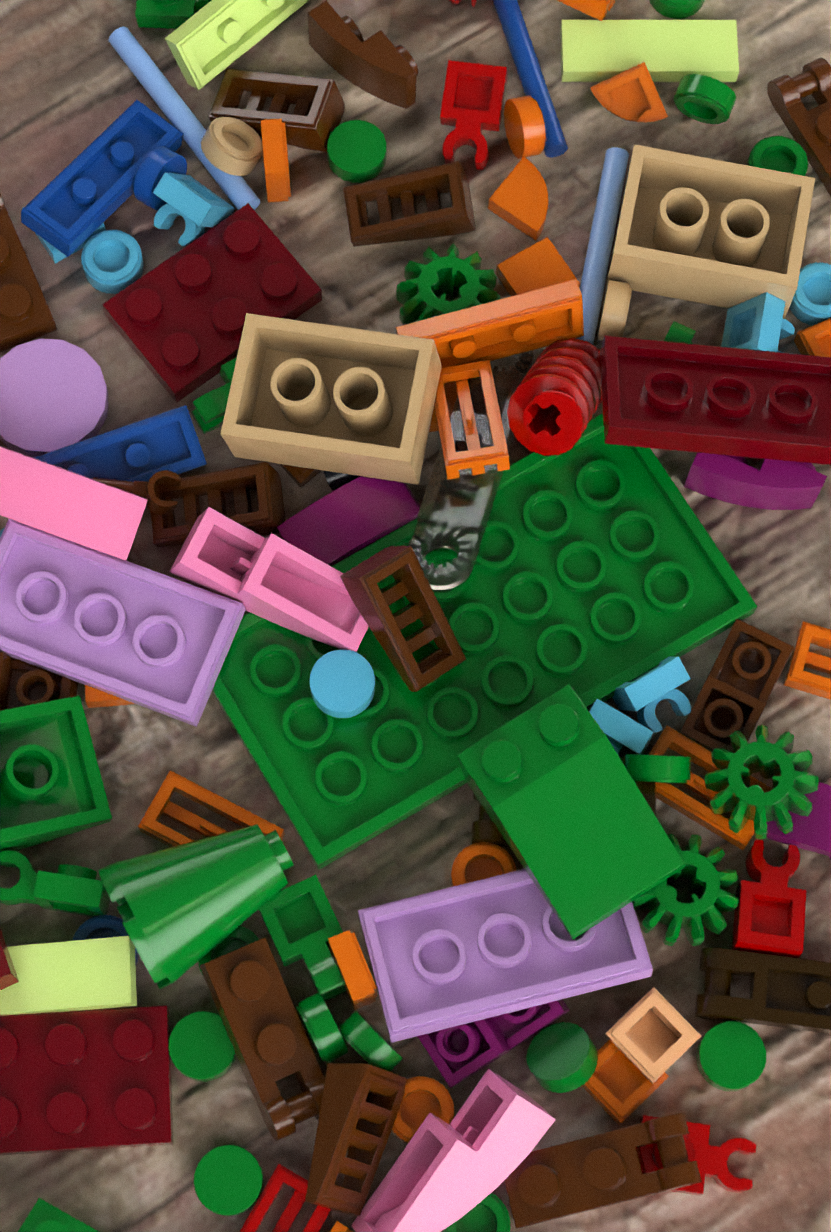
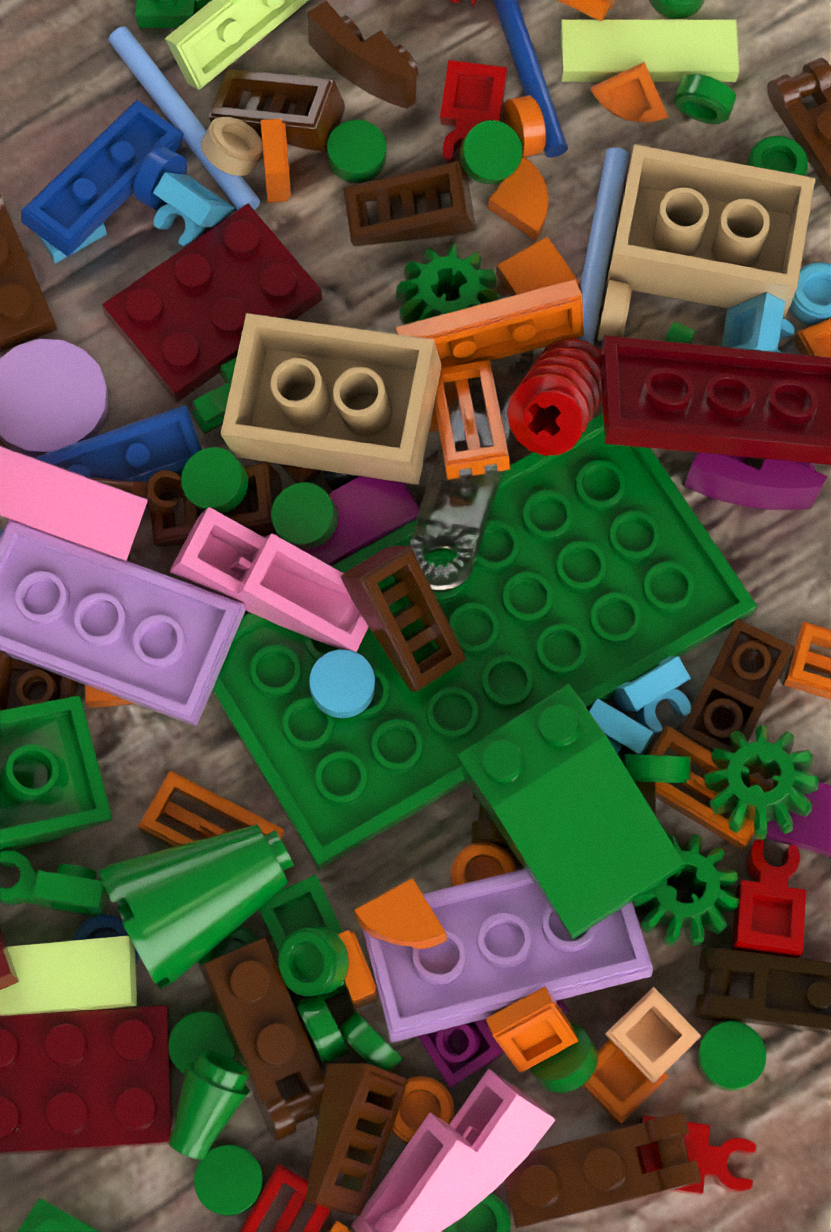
medium azure tile [81,230,144,294] -> none
none -> green cone [168,1050,250,1160]
none -> green tile [181,447,248,514]
none -> green tile [271,482,338,549]
none -> green tile [278,927,349,996]
none -> orange tile [354,878,447,949]
none -> green tile [459,120,522,185]
none -> orange tile [486,986,578,1073]

